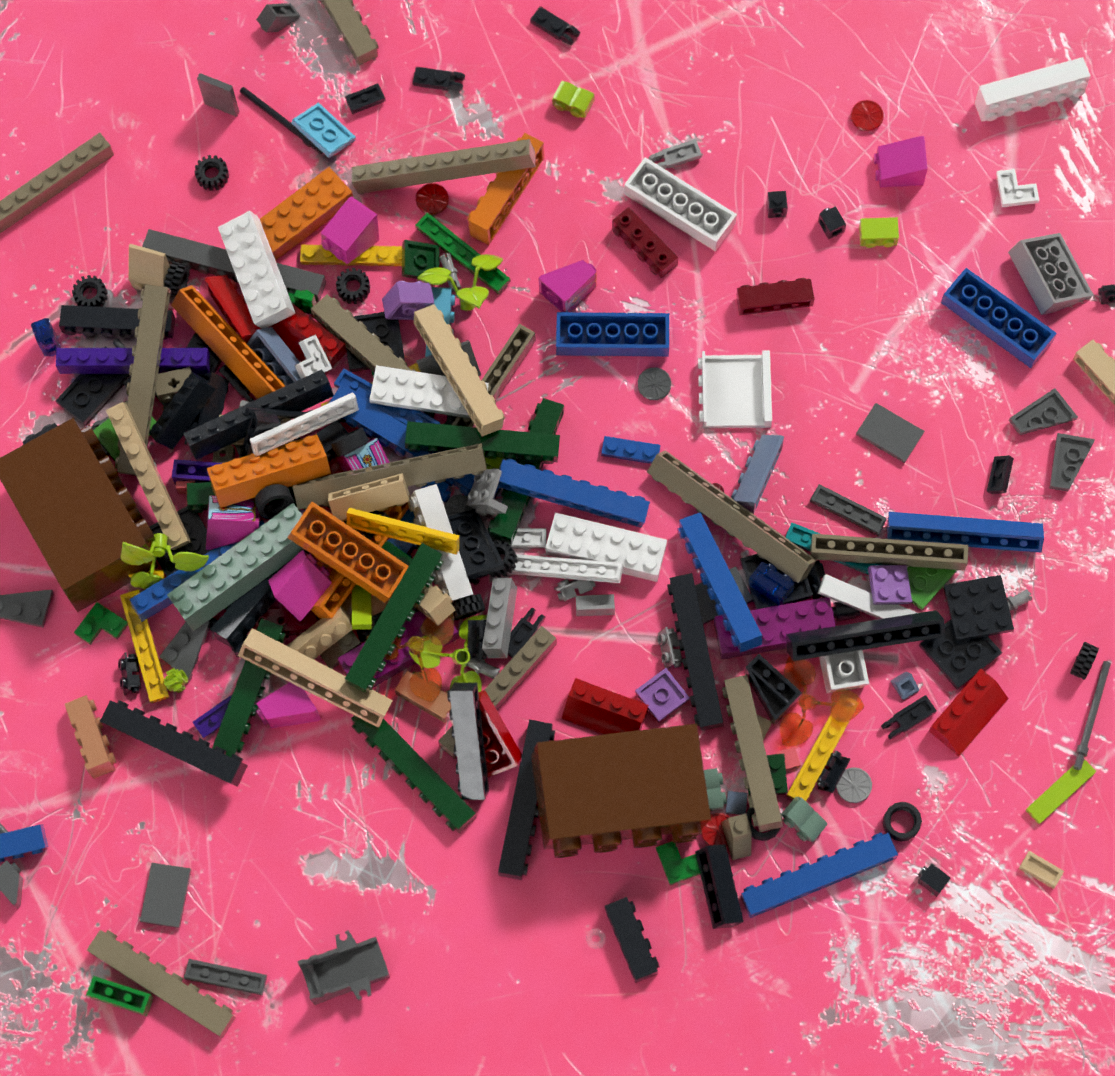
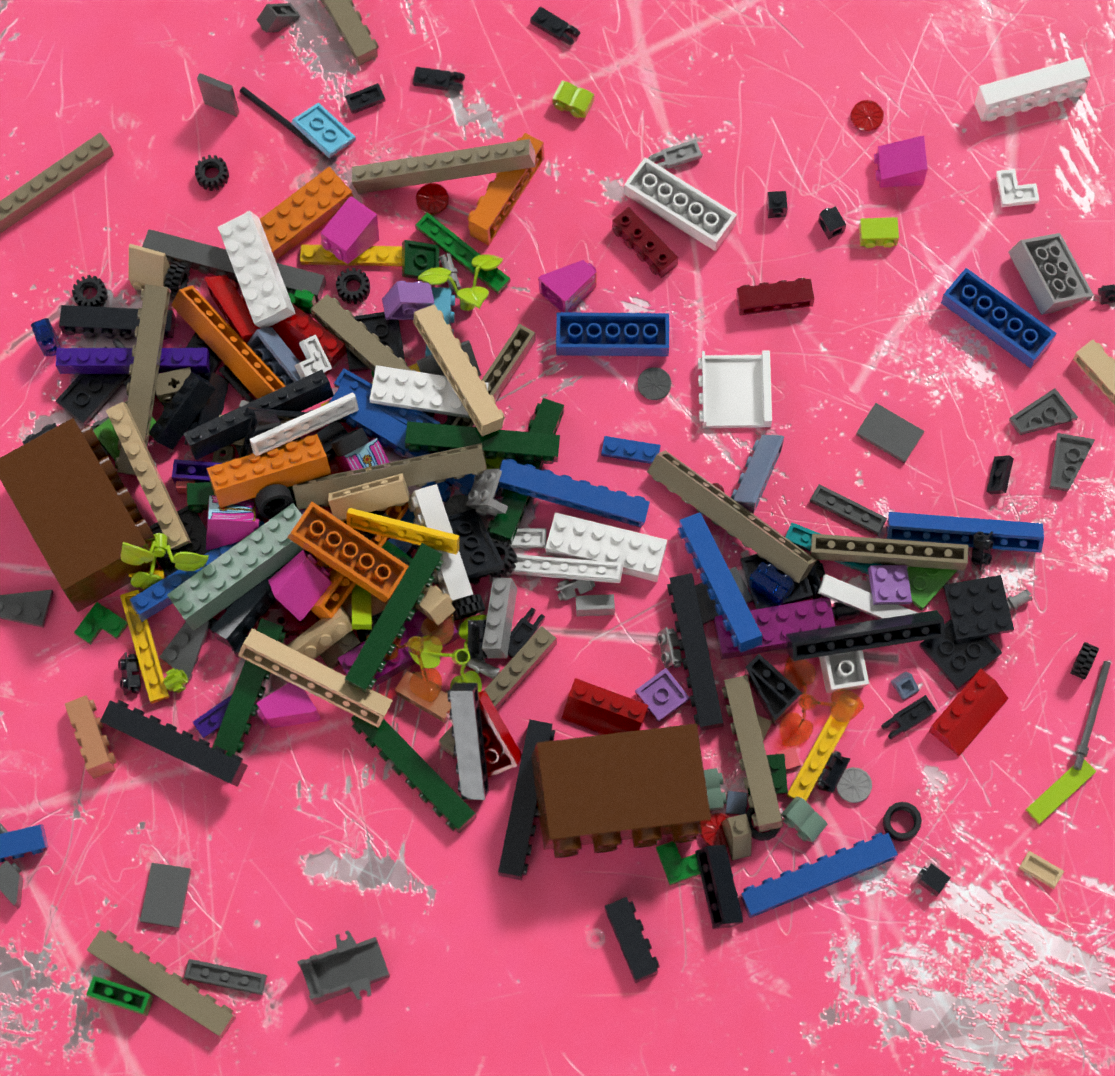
none -> black hinge [971,531,994,572]

